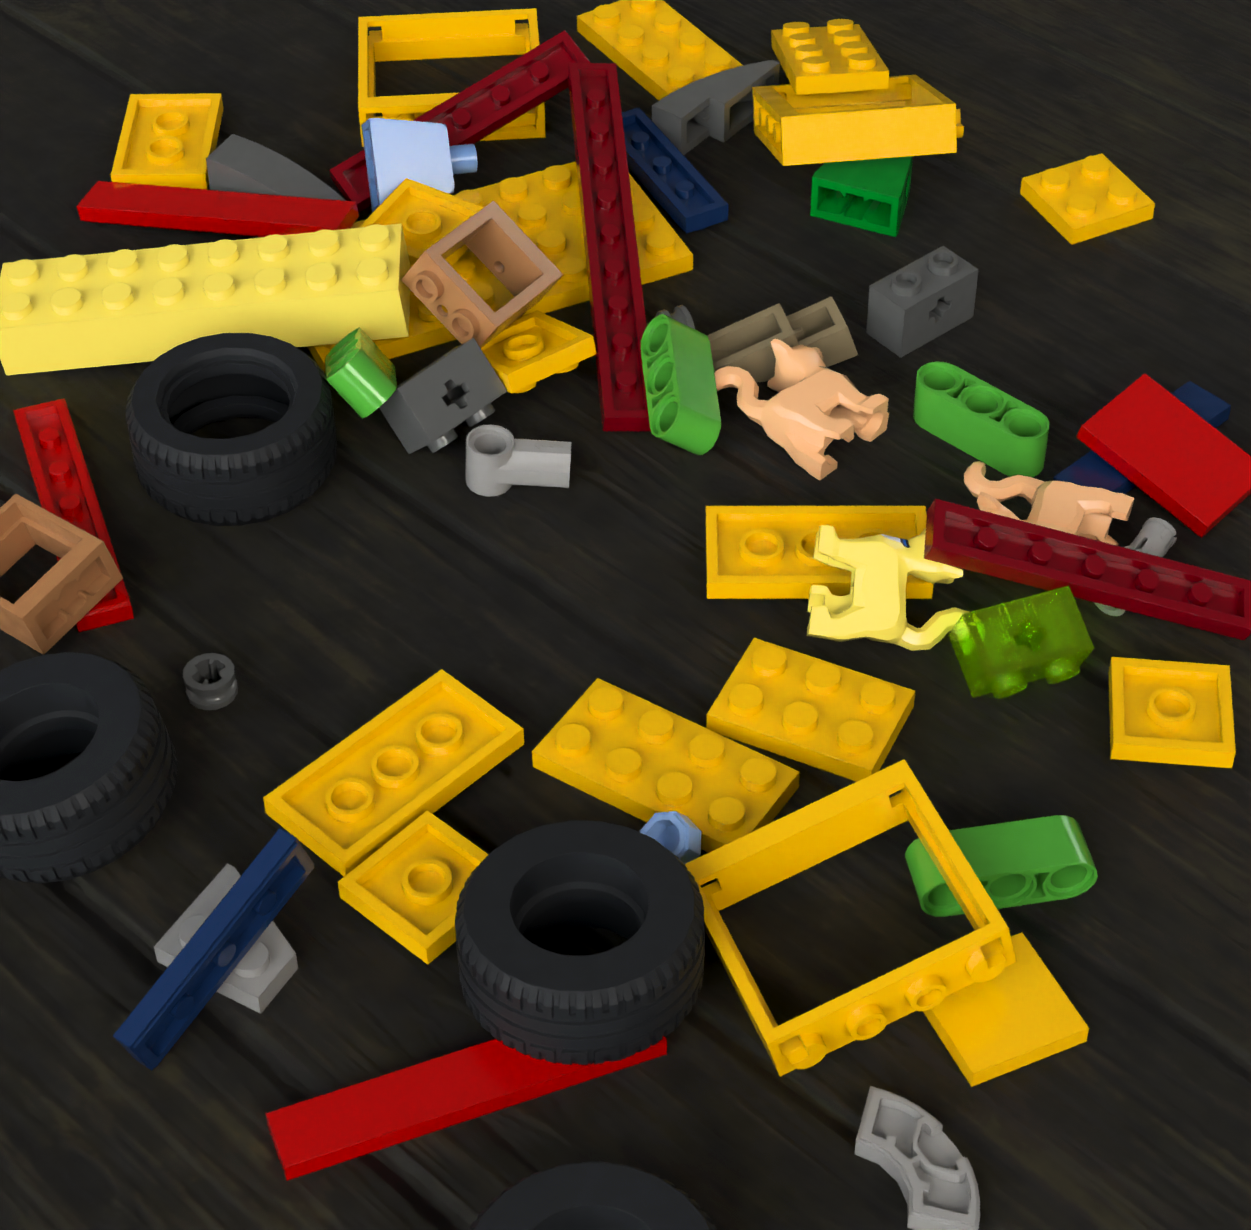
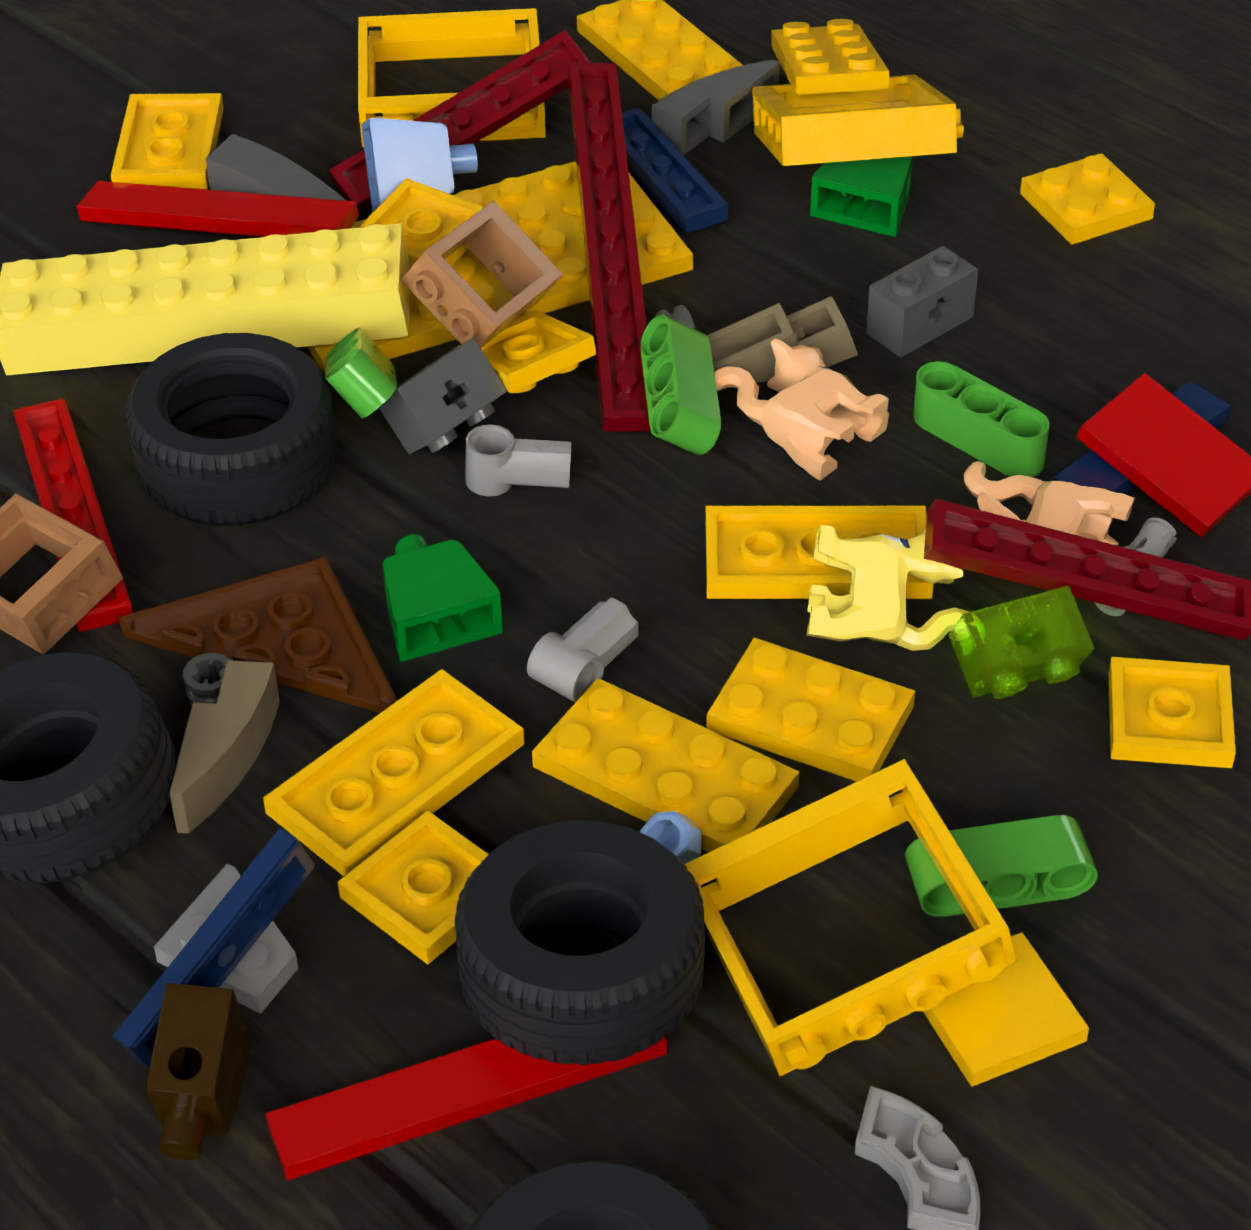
none -> reddish brown tile [119,557,398,713]
none -> dark brown torso [147,983,252,1160]
none -> dark tan slope [170,660,280,833]
none -> green torso [382,534,503,662]
none -> light grey piece [527,597,638,702]

